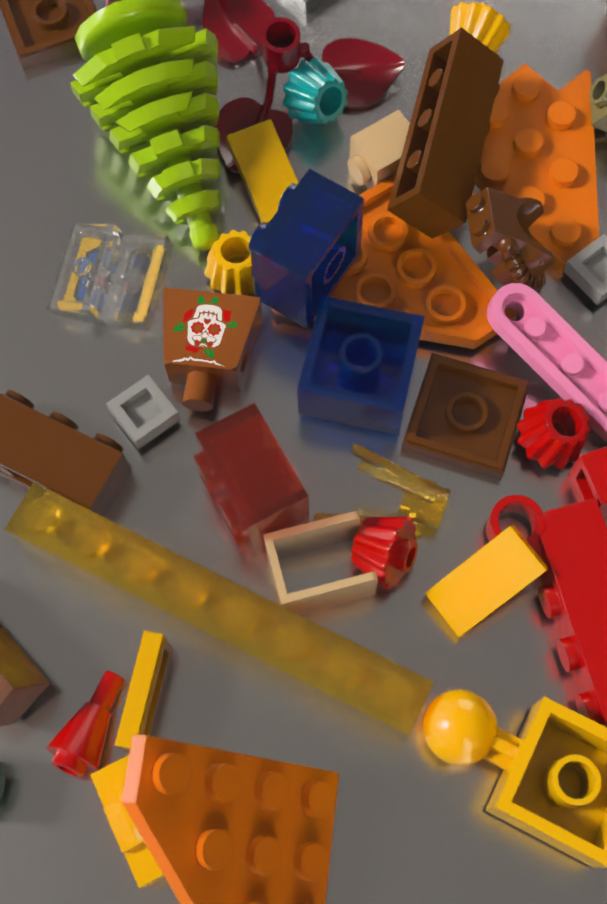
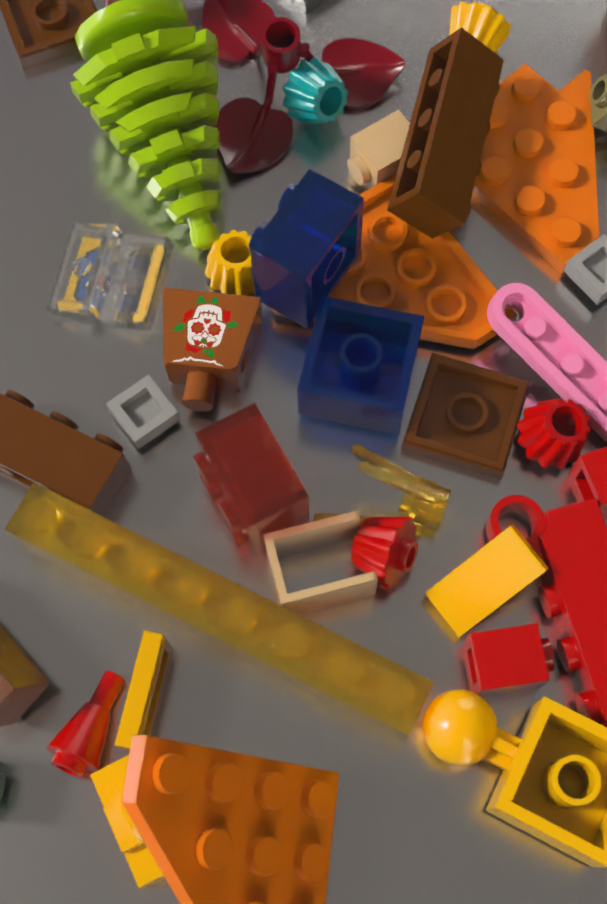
yellow tile [226,119,309,228] -> none
reddish brown piece [465,187,554,294] -> none
none -> red brick [463,623,555,697]

